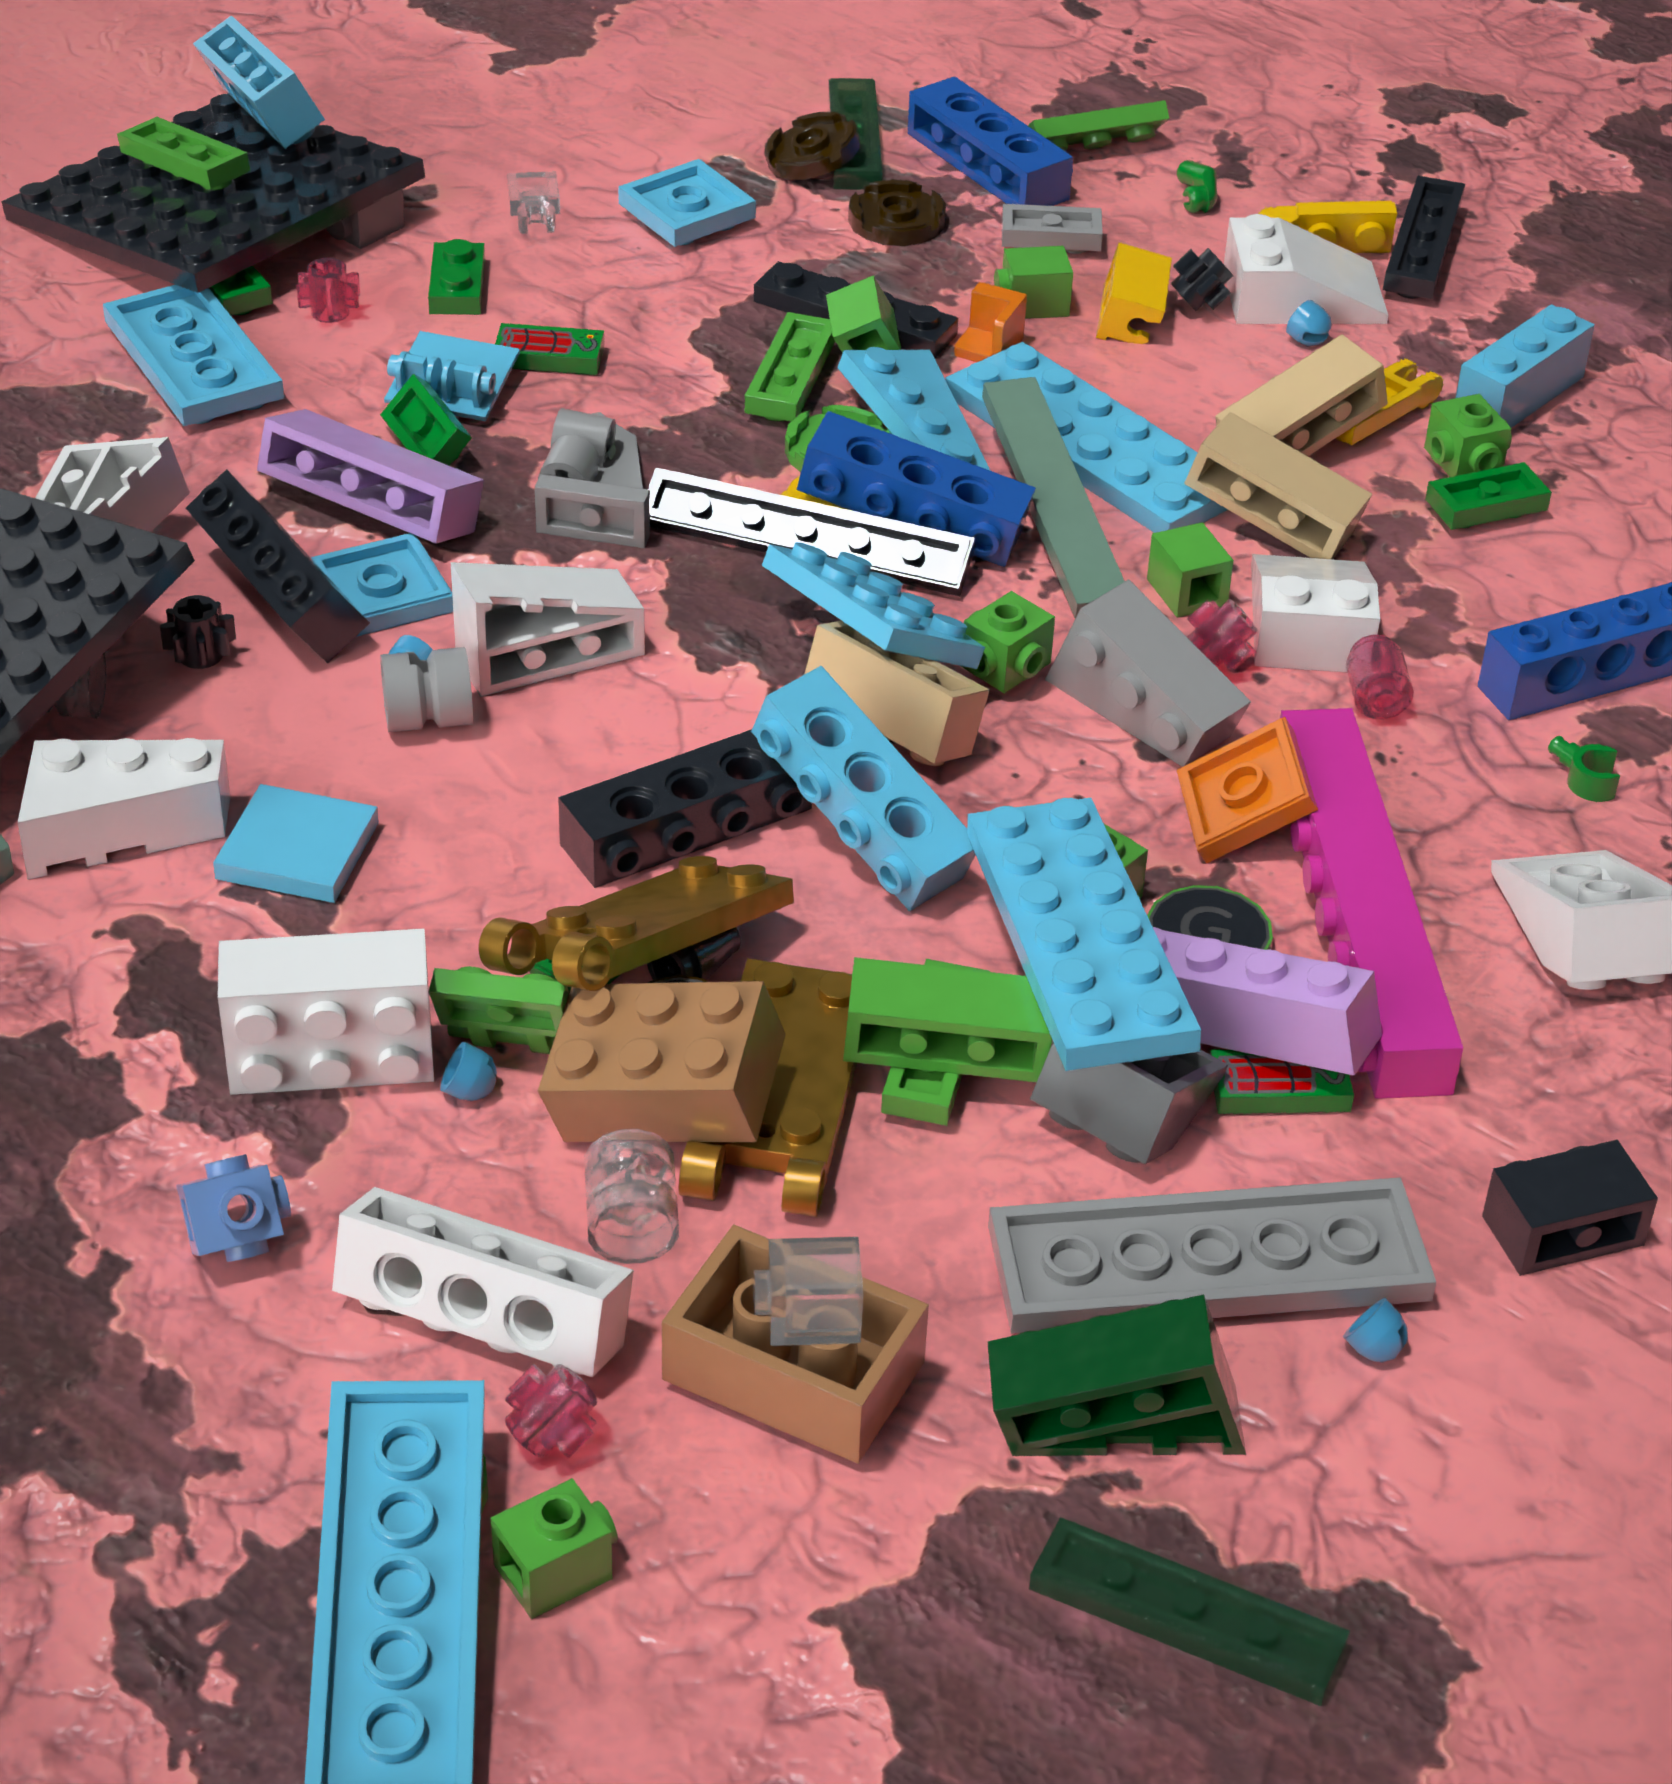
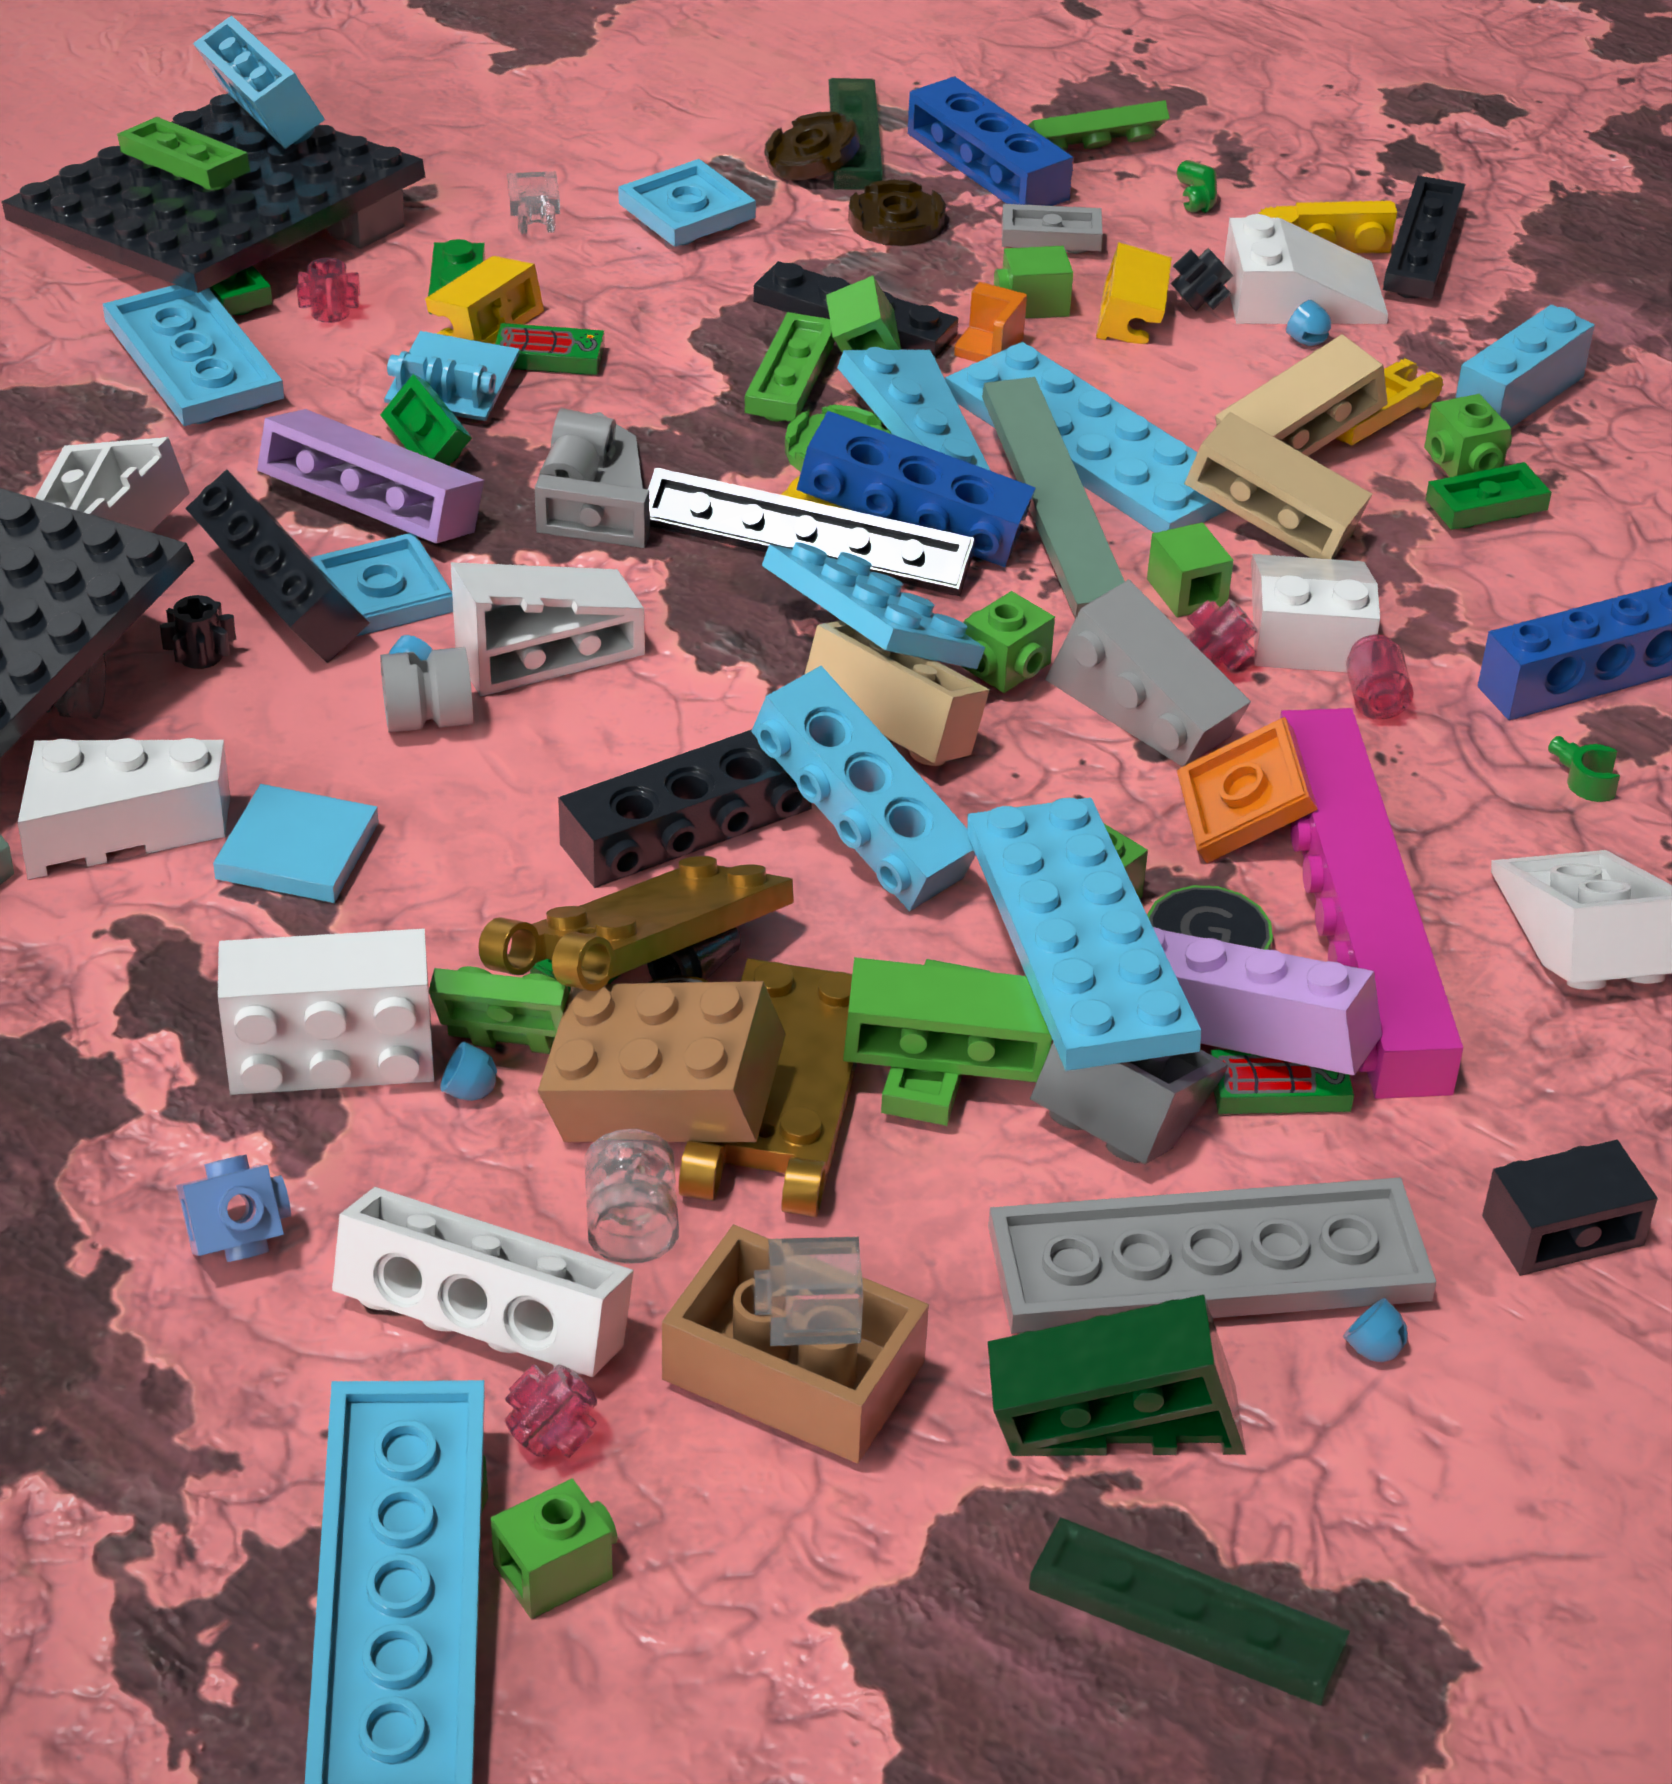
none -> yellow hinge [425,256,544,344]

